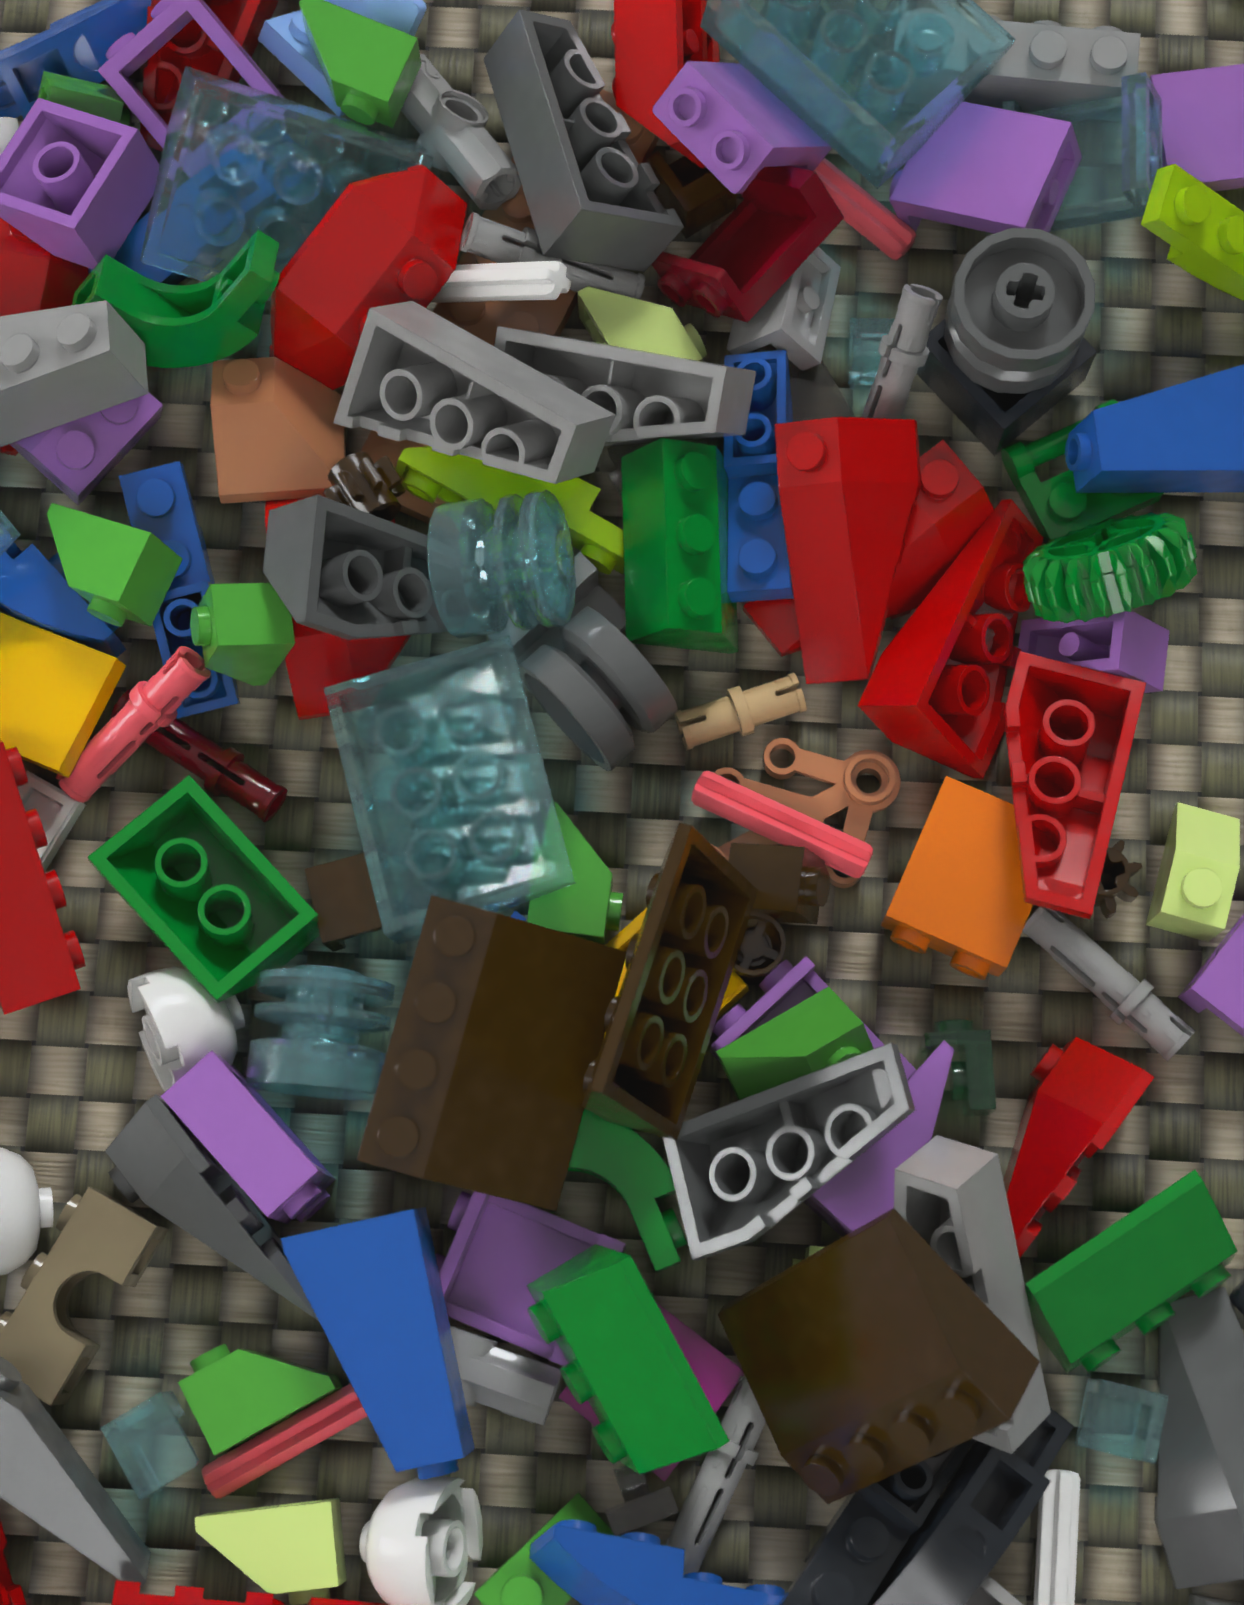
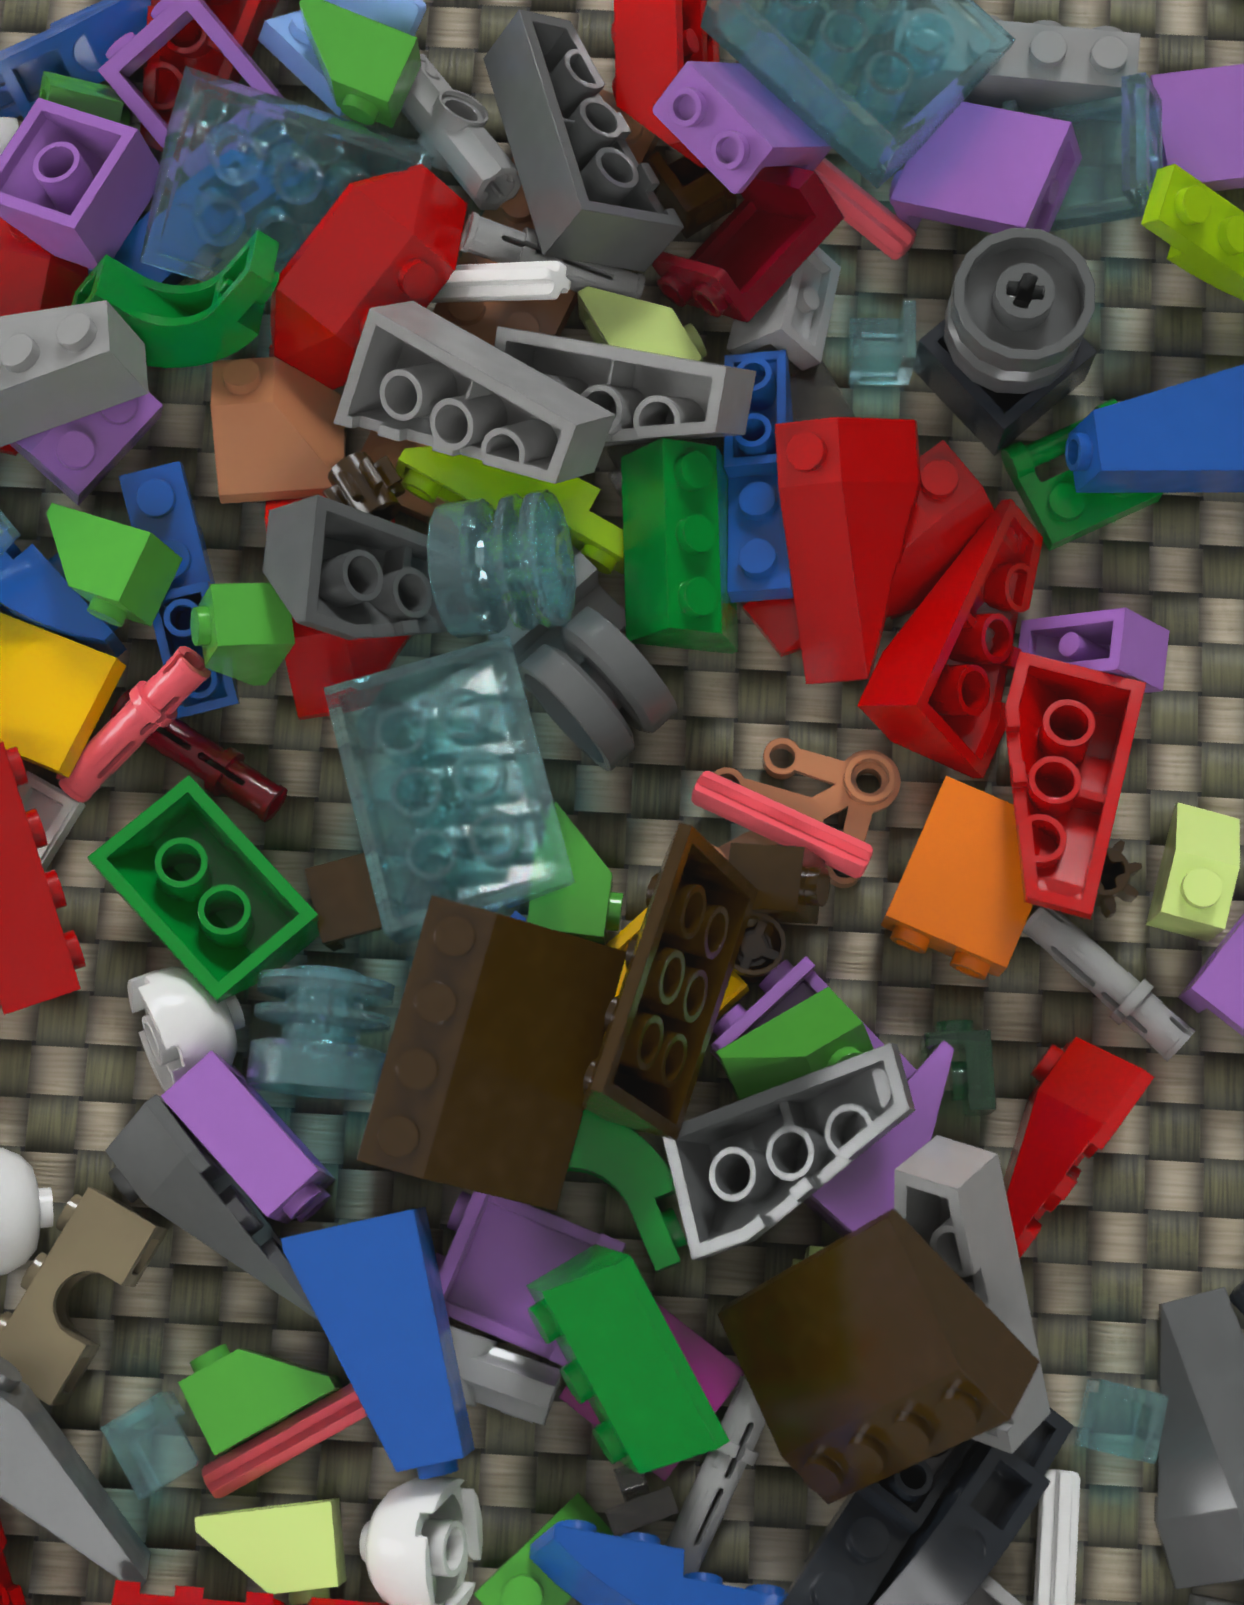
tan pin [675,673,807,750] -> none
light grey pin [861,284,943,419] -> none
green gear [1023,512,1198,623] -> none
green slope [1025,1170,1238,1374] -> none

